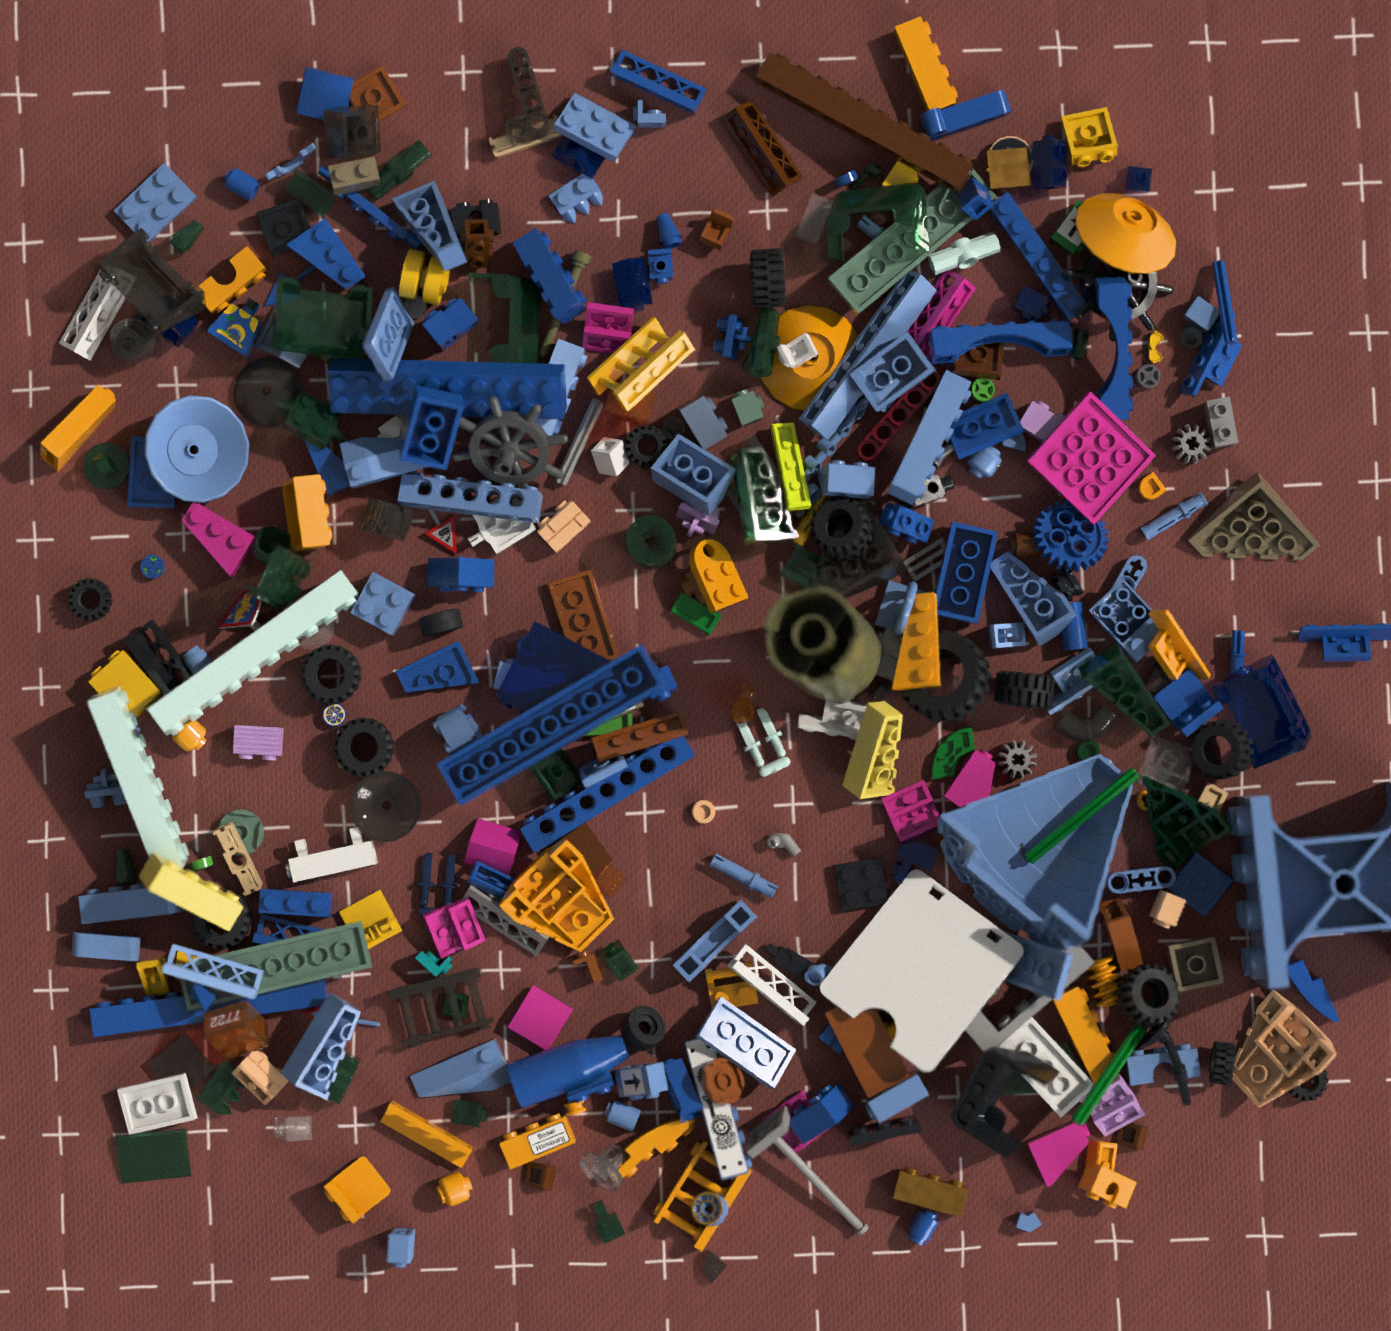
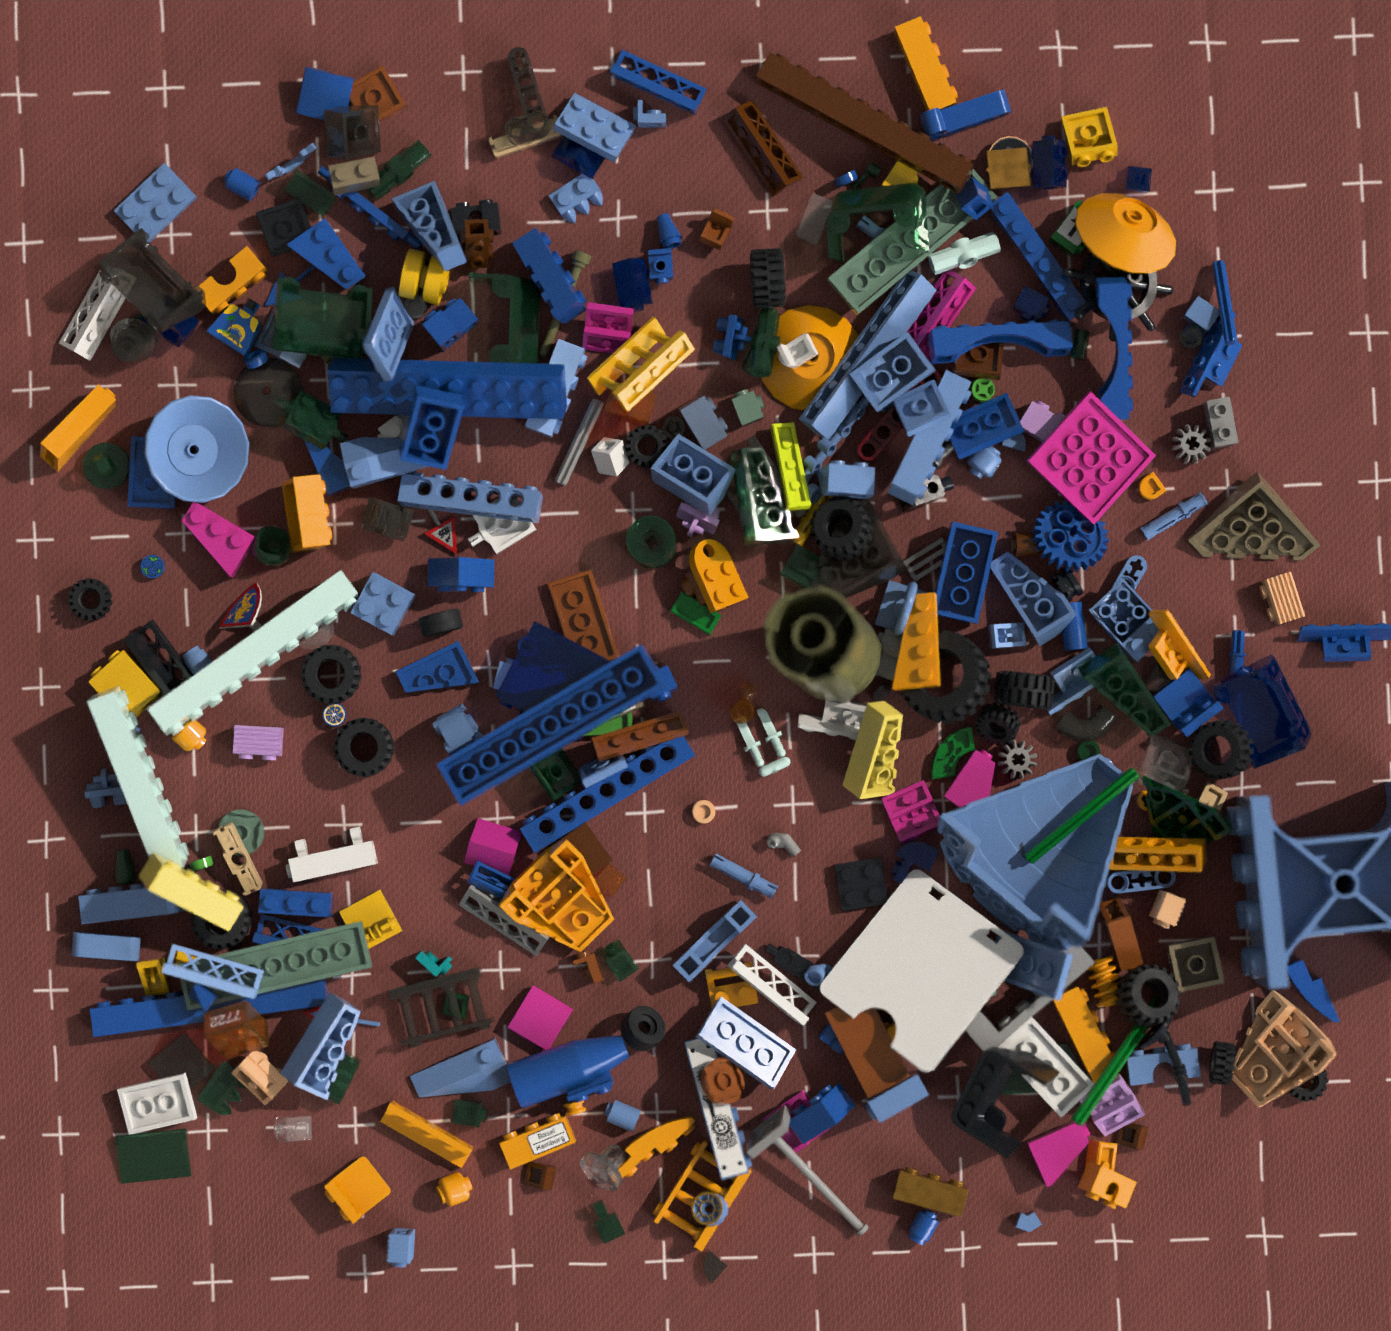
clear green cone [170,220,204,254] -> none
clear green bracket [244,546,312,609] -> none
clear smoke dish [350,771,421,842] -> none
dark blue piece [416,853,458,917] -> none
dark pink slope [422,898,486,959] -> none
dark grey piece [452,397,568,489] -> none
light nougat brick [537,500,591,553] -> none
medium blue brick [614,1062,668,1100] -> none
blue window [663,1058,703,1124] -> none
black plate [848,1115,921,1146] -> none
blue brick [879,502,935,544] -> none
flat silver wheel [1135,364,1161,390] -> none
yellow piece [1148,331,1163,364] -> none
blue tile [1167,852,1234,917] -> none
none -> blue tile [243,349,268,369]
none -> medium blue tile [893,380,951,437]
none -> black tyre [975,702,1021,746]
none -> light orange brick [1108,837,1207,872]
none -> light nougat brick [1259,572,1305,625]

